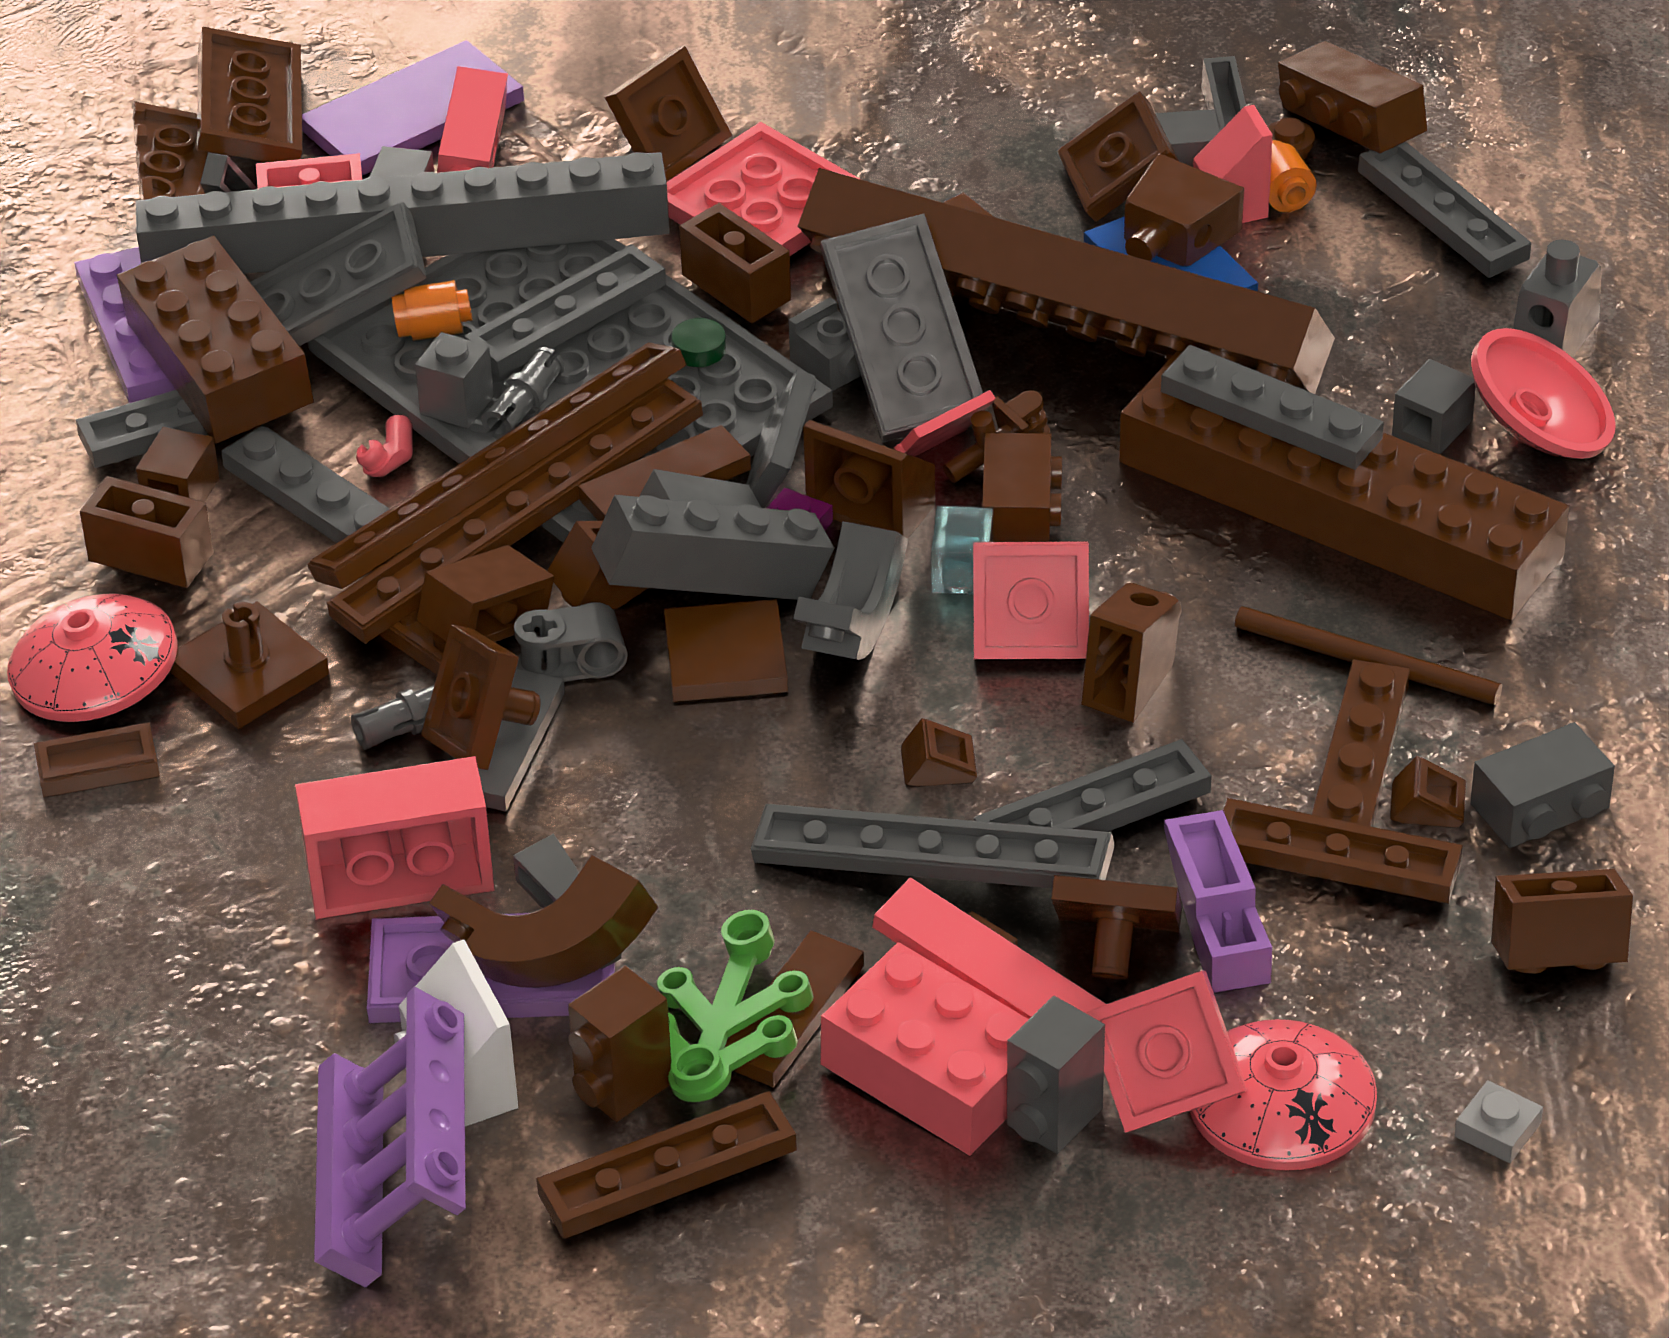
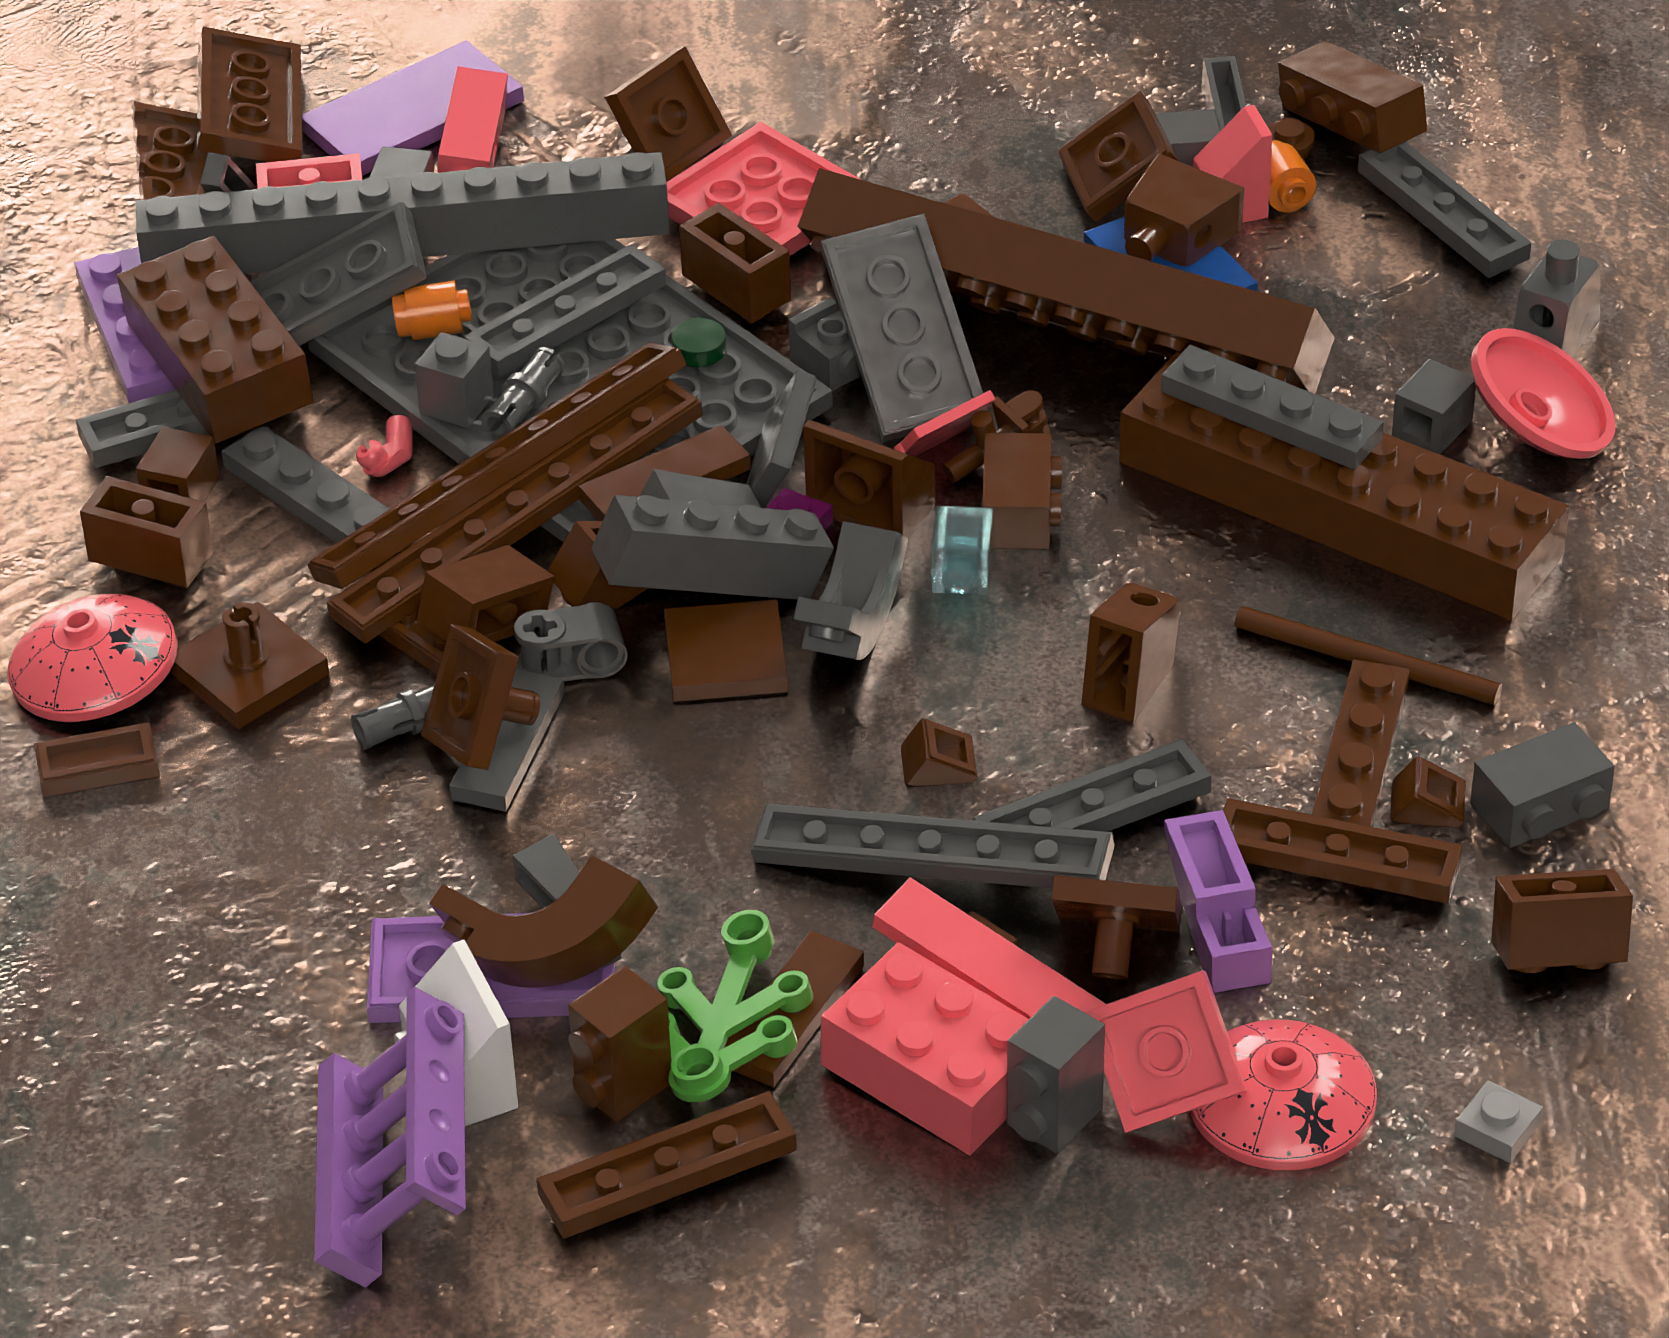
coral brick [295,756,495,919] -> none
coral tile [973,542,1089,659] -> none

